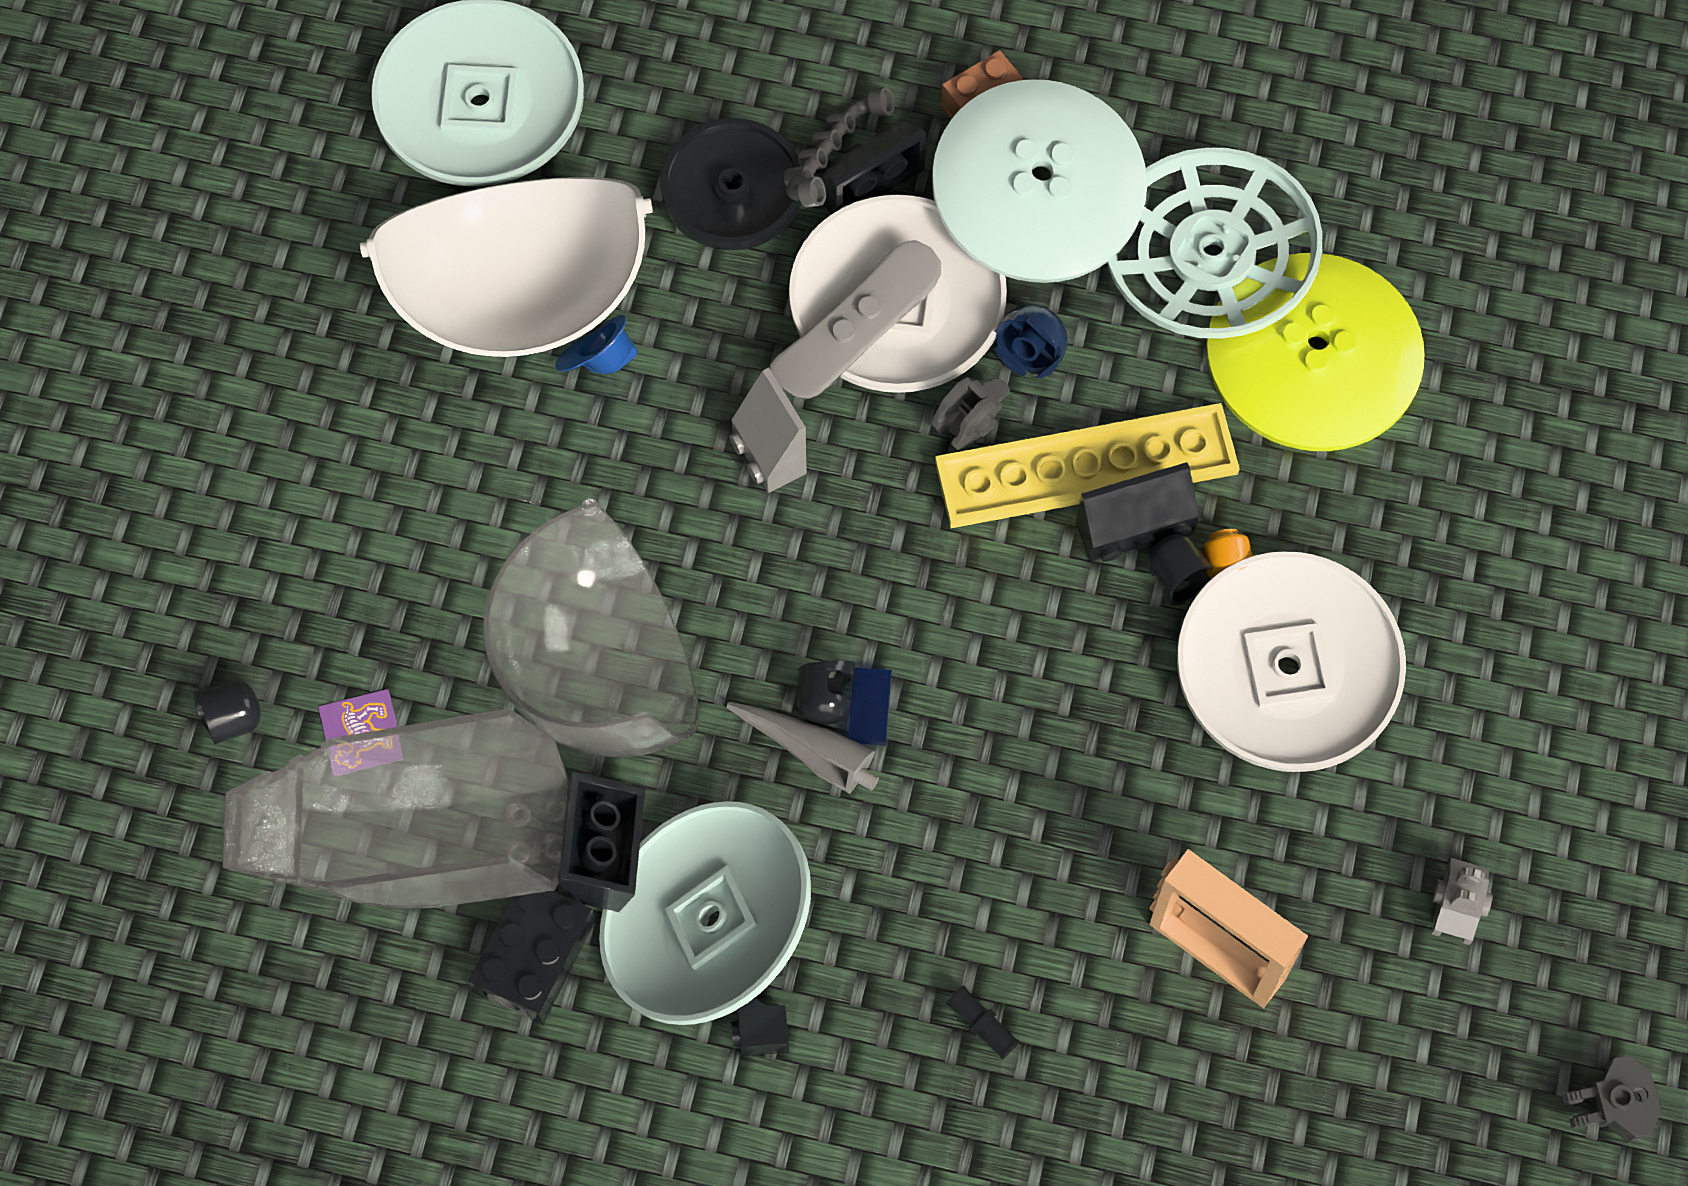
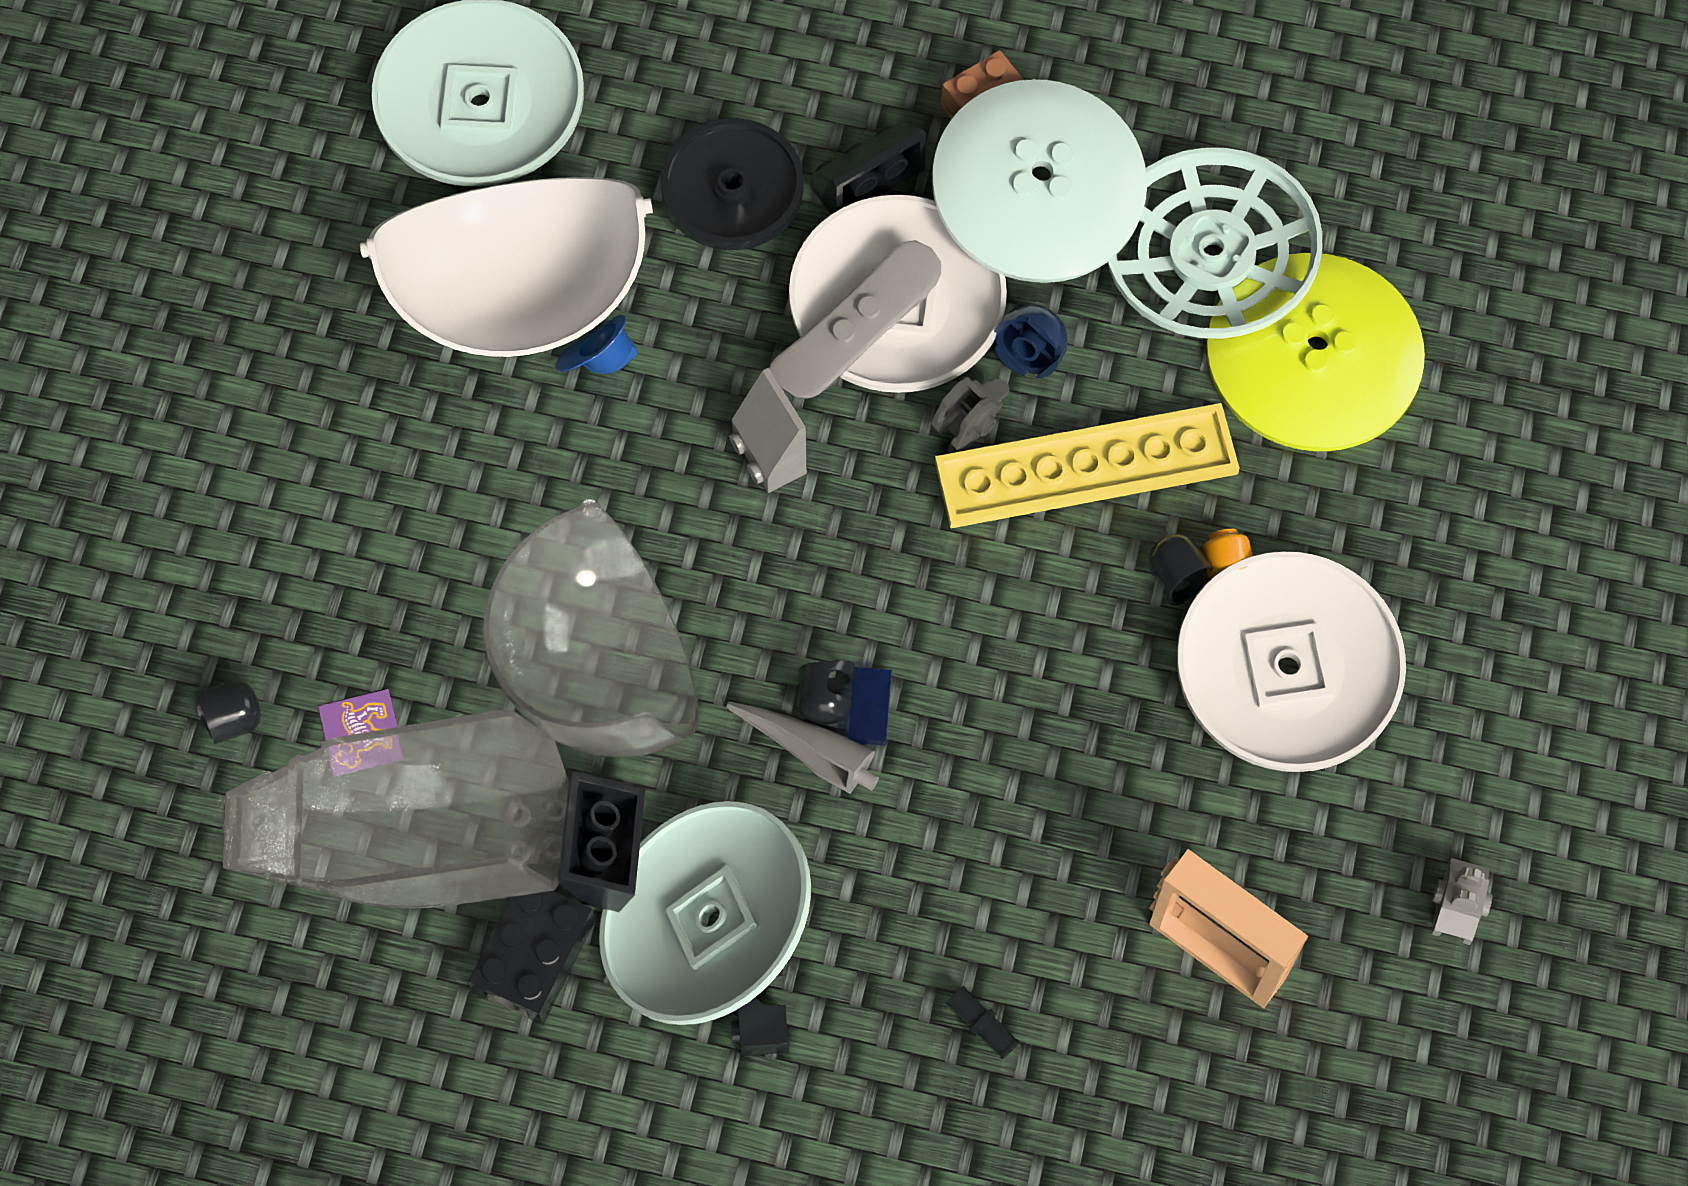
dark grey bar [784,87,895,208] -> none
black slope [1076,462,1199,562] -> none
dark grey hinge [1562,1055,1662,1142] -> none

